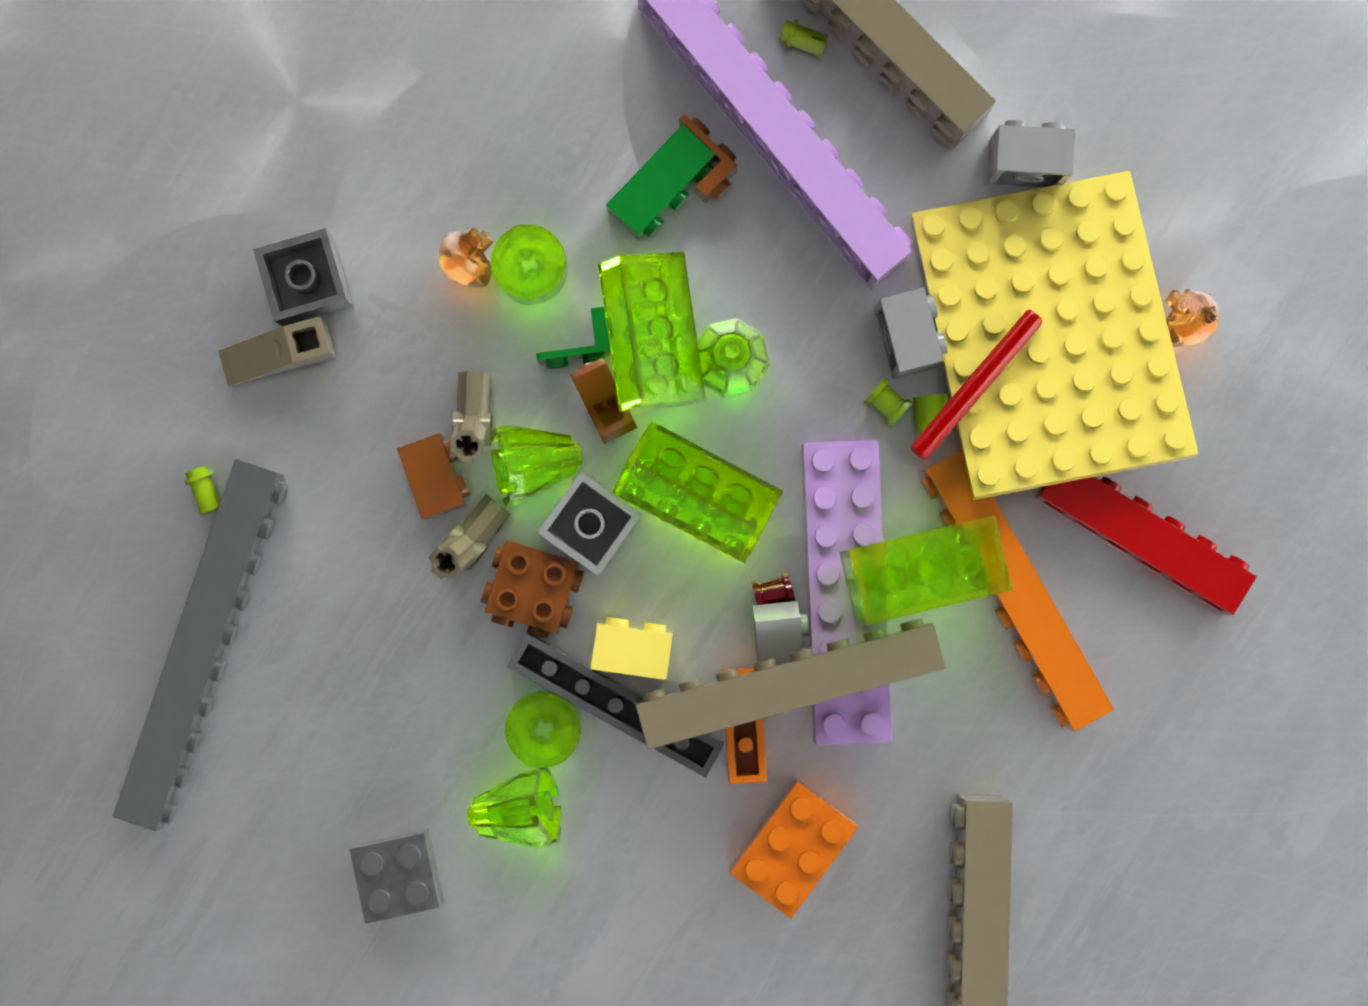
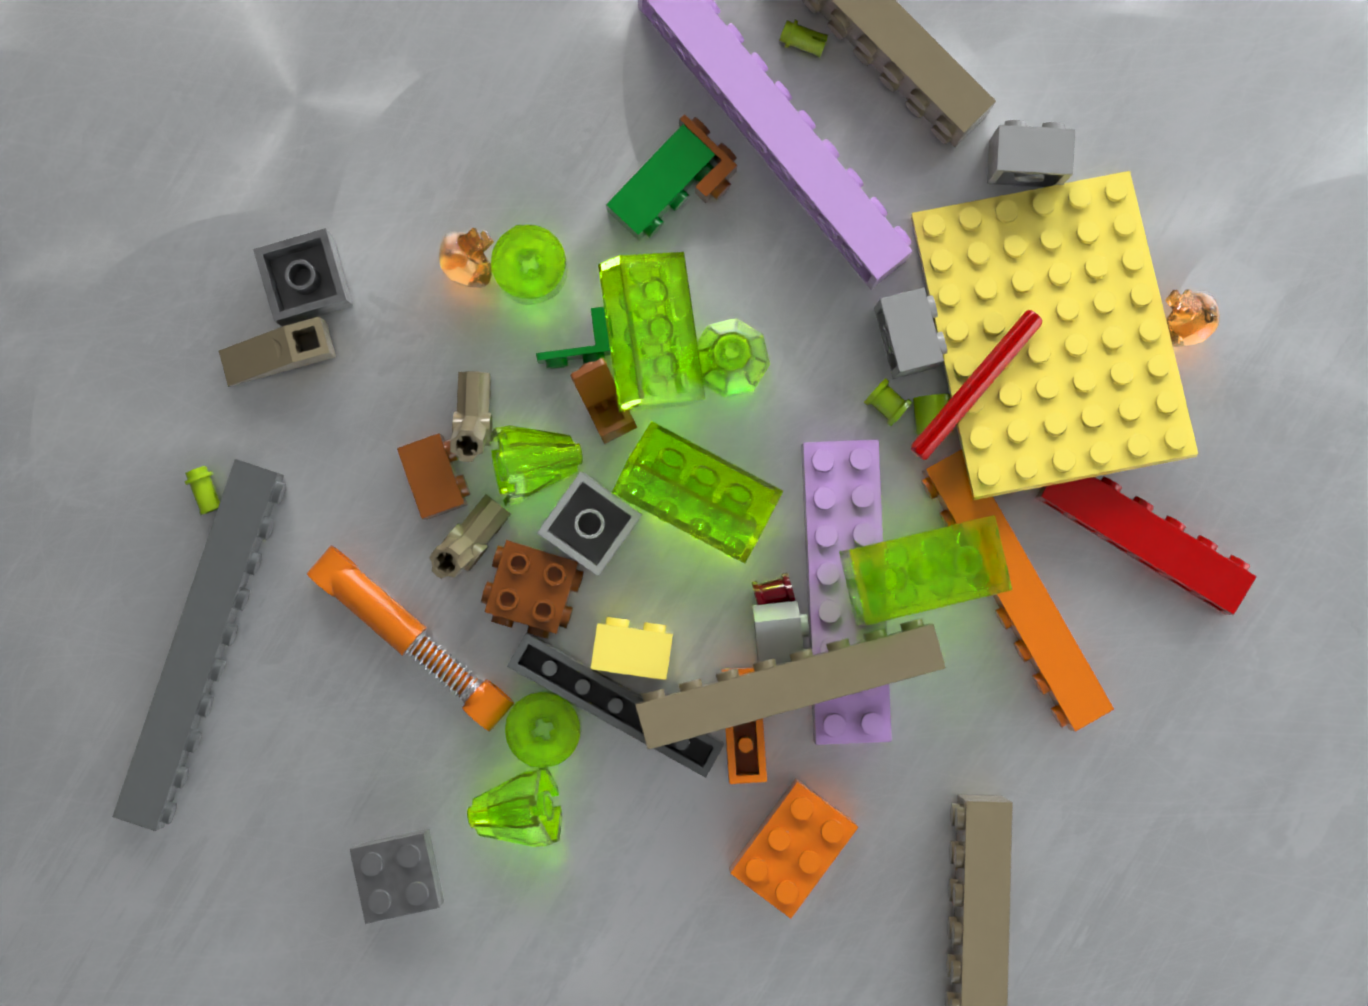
none -> orange piece [307,545,514,732]

